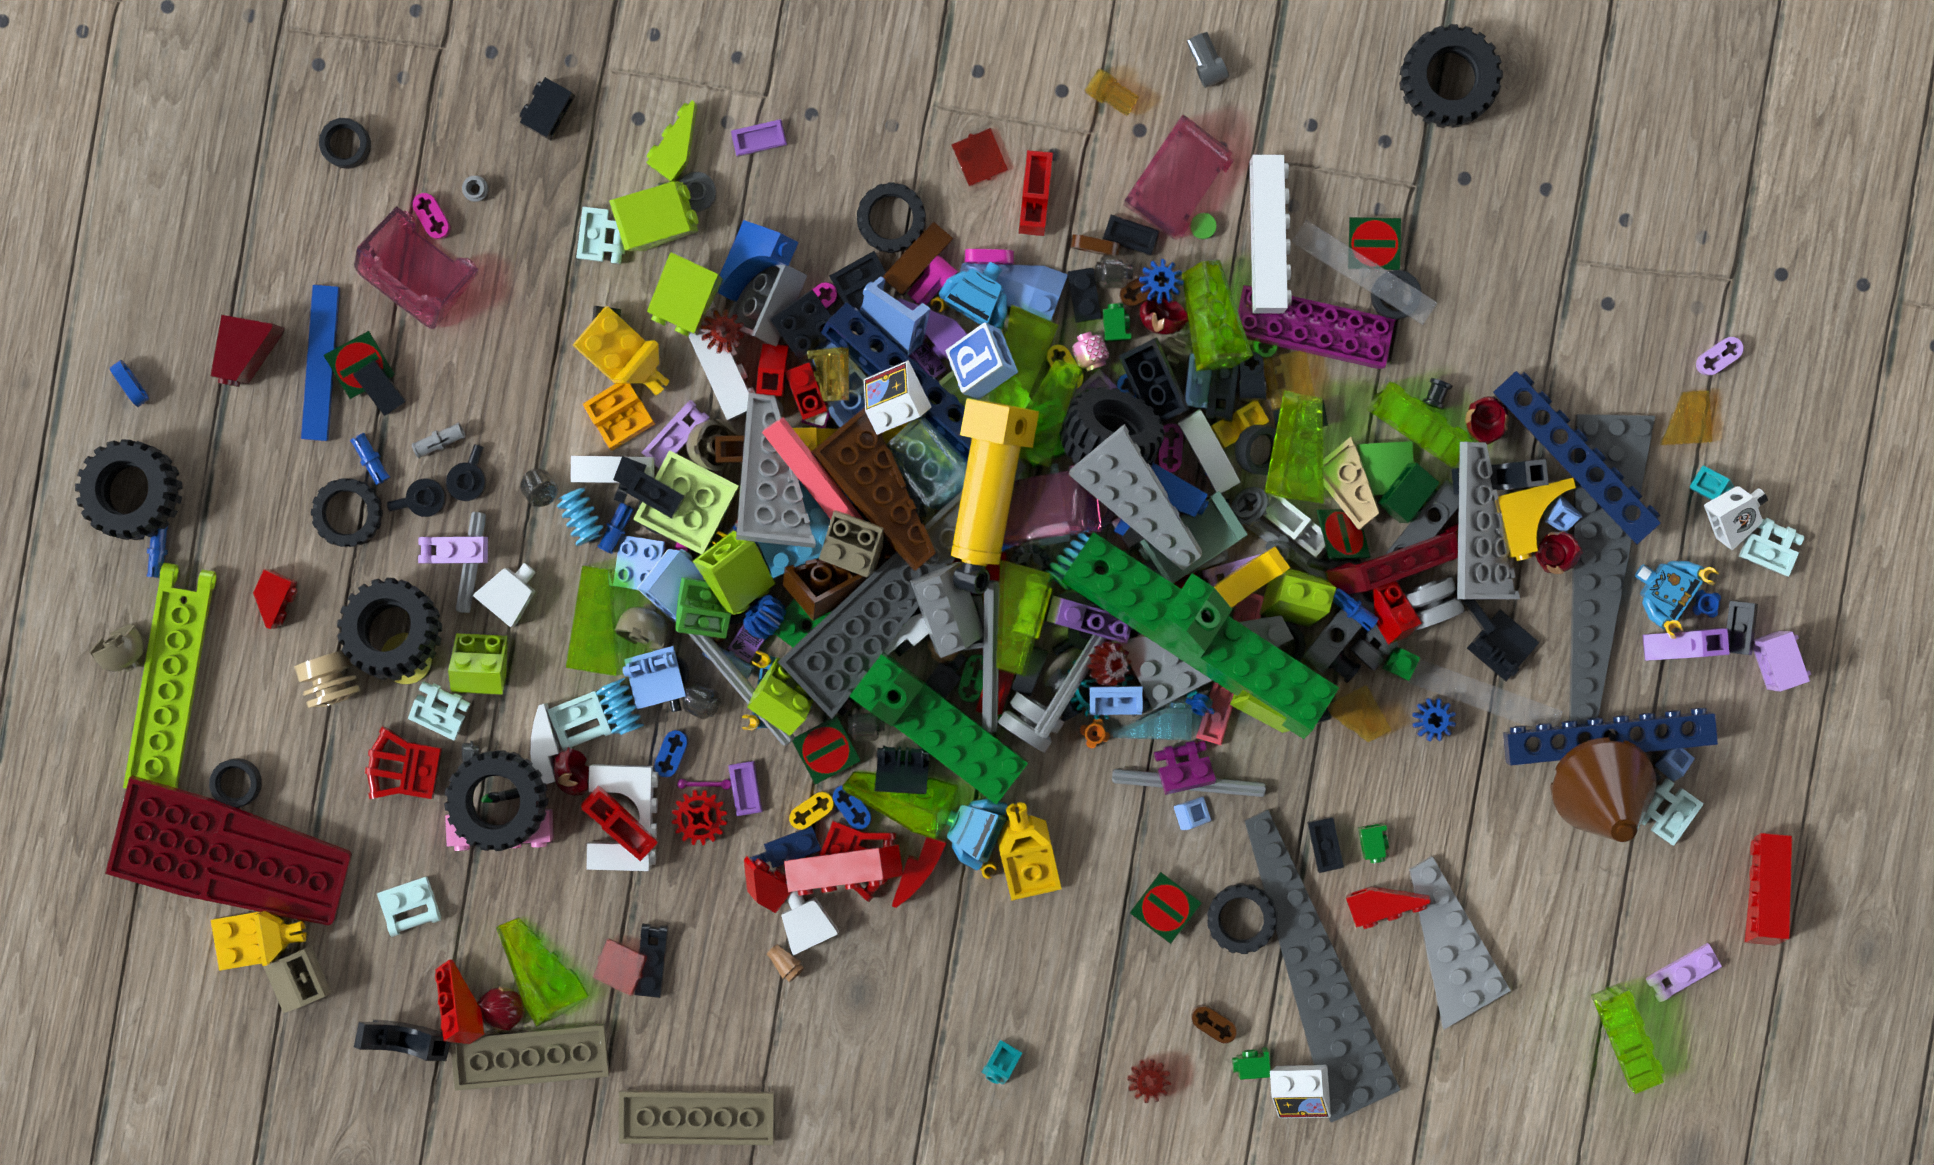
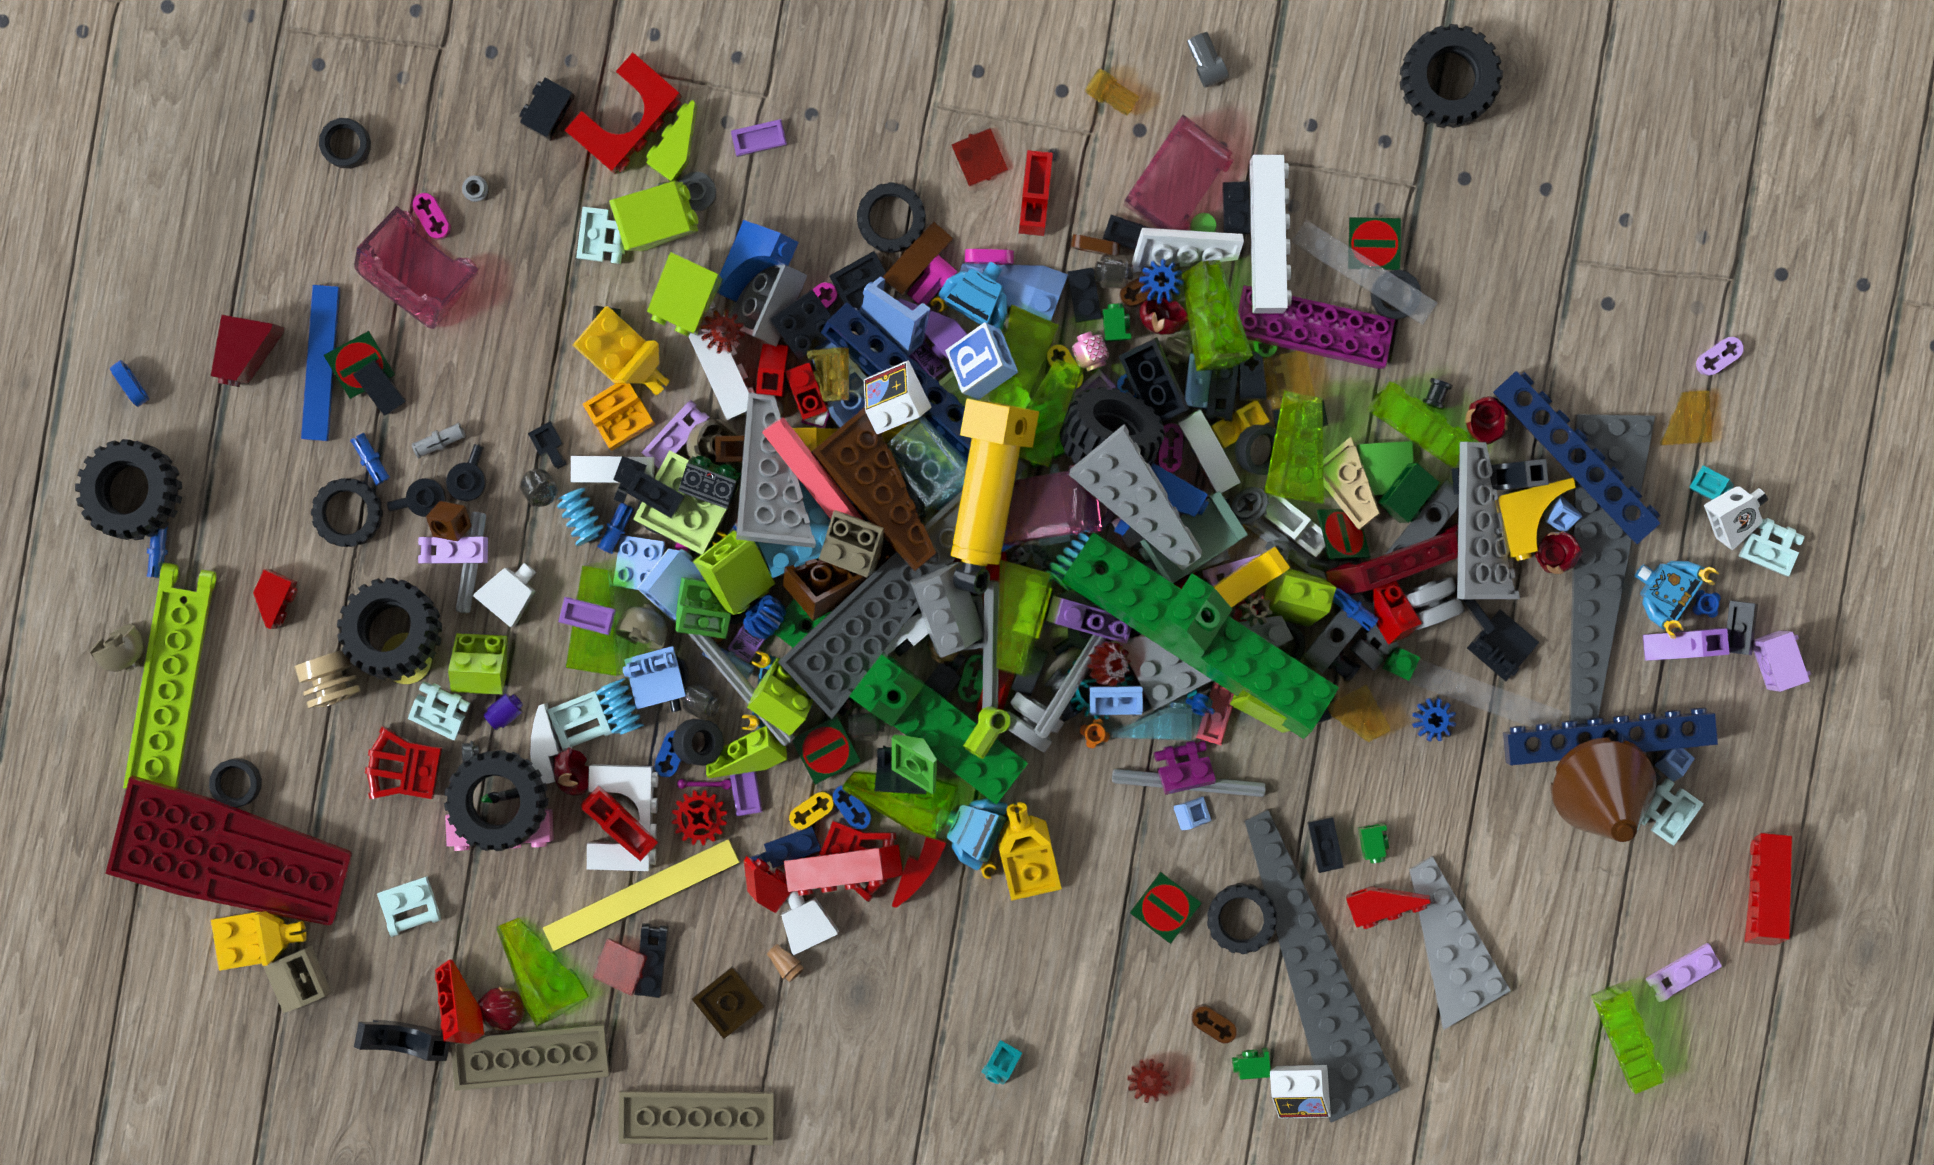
none -> reddish brown brick [426,501,472,542]
none -> dark purple brick [484,693,523,730]
none -> black plate [528,421,567,469]
none -> light yellow tile [543,839,740,951]
none -> medium lavender tile [558,597,616,635]
none -> red arch [565,52,682,174]
none -> black tyre [673,718,724,766]
none -> brick [678,456,741,509]
none -> dark brown plate [692,966,764,1039]
none -> lime slope [706,726,787,778]
none -> bright green slope [892,734,937,794]
none -> lime piece [963,706,1011,759]
none -> white wing [1131,228,1244,273]
none -> black plate [1222,181,1250,234]
none -> dark tan gear [1238,593,1273,627]

